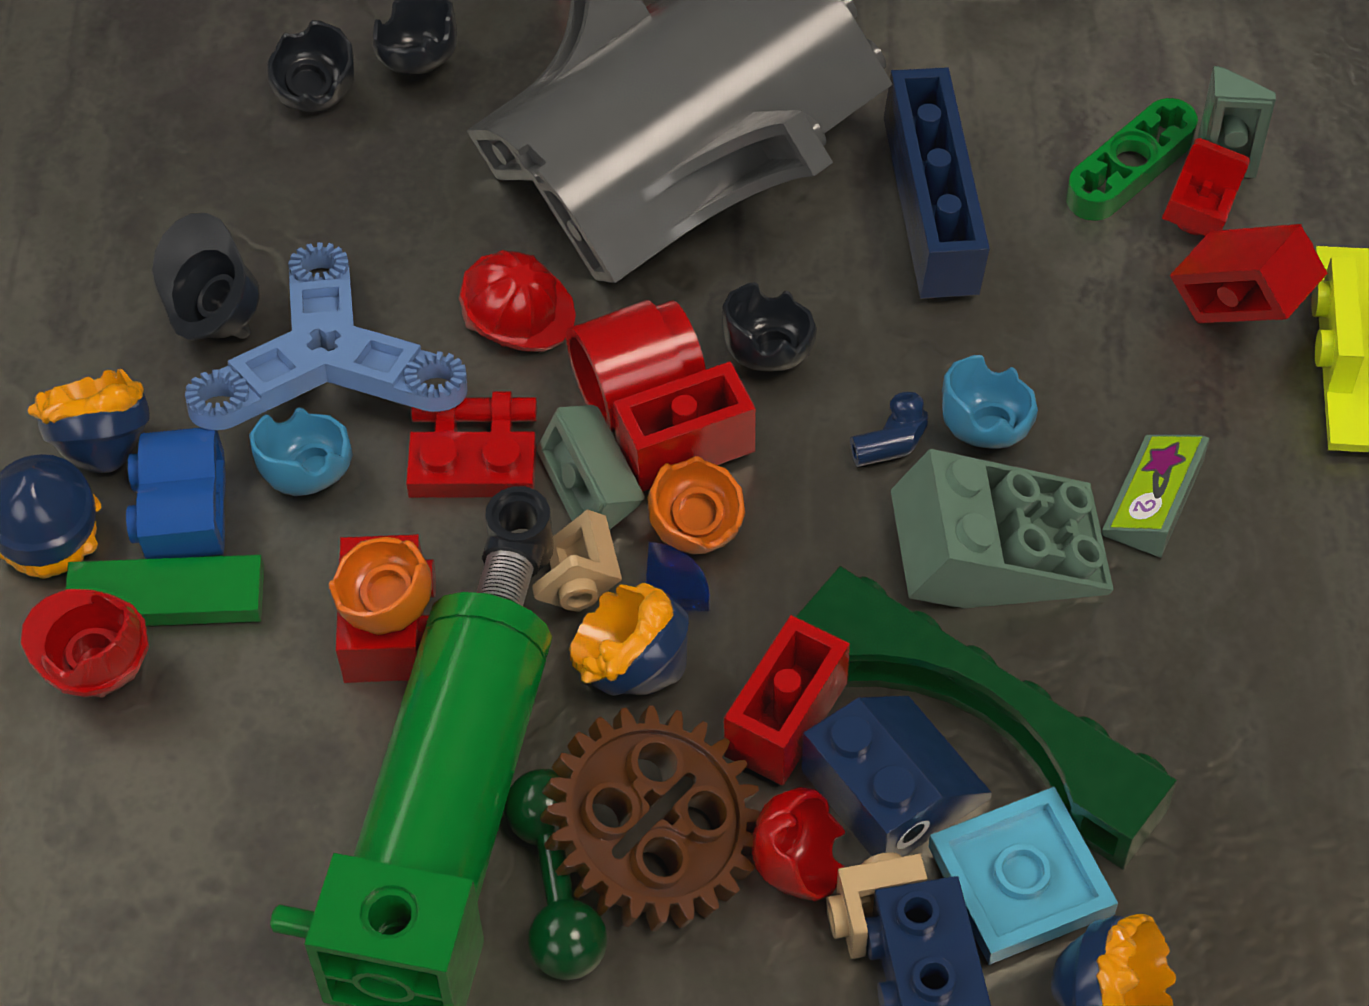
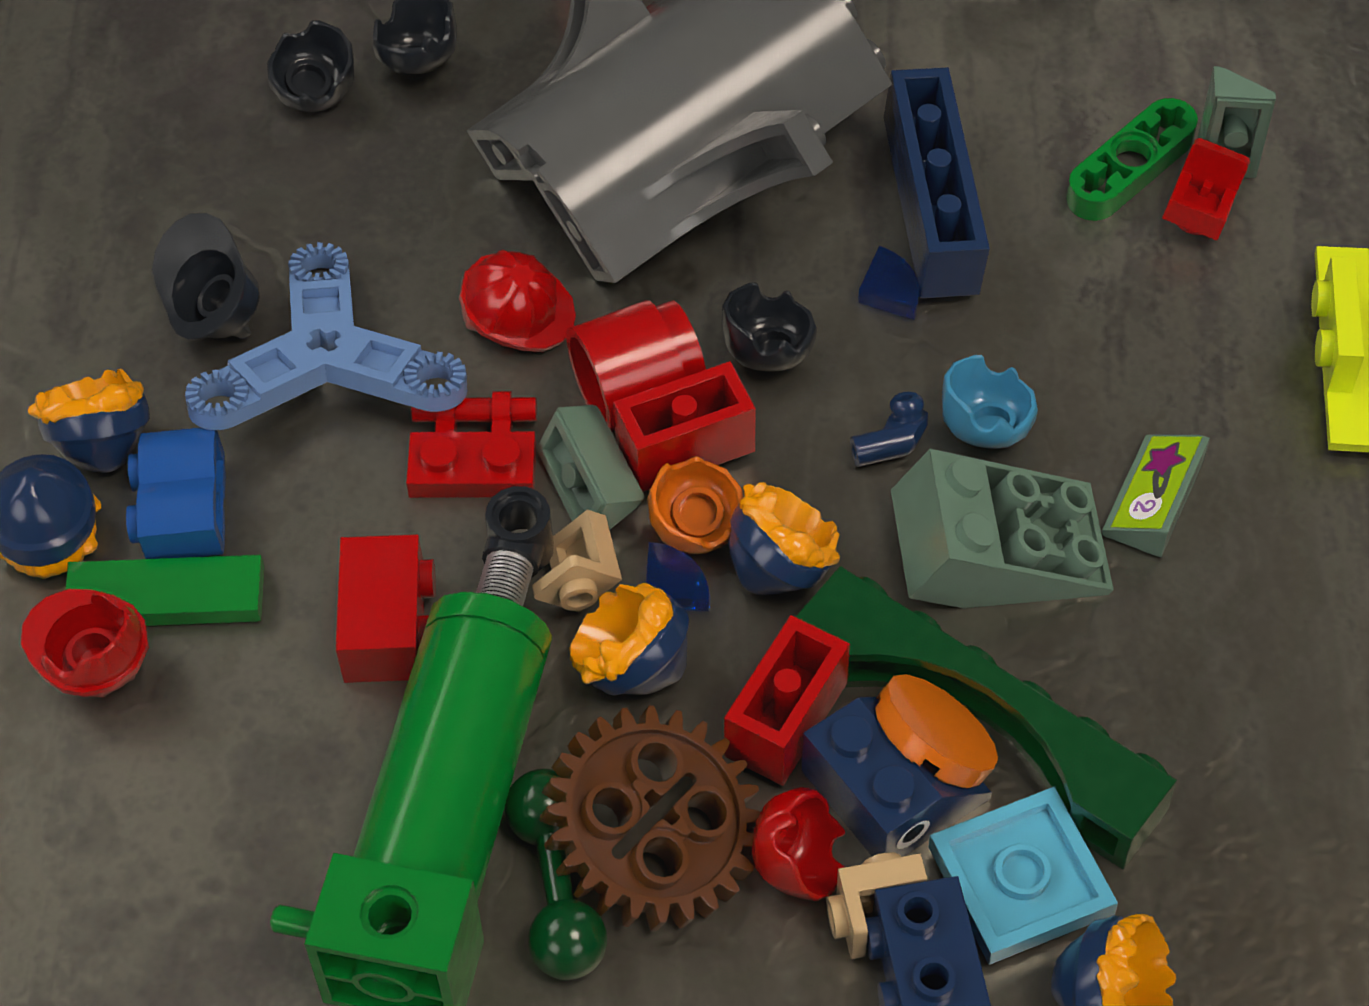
dark azure hair [249,407,353,496] -> none
orange hair [328,536,432,635] -> none
red brick [1170,224,1328,323] -> none
none -> hair [729,482,840,595]
none -> clear blue tile [858,246,919,320]
none -> orange tile [875,674,998,788]

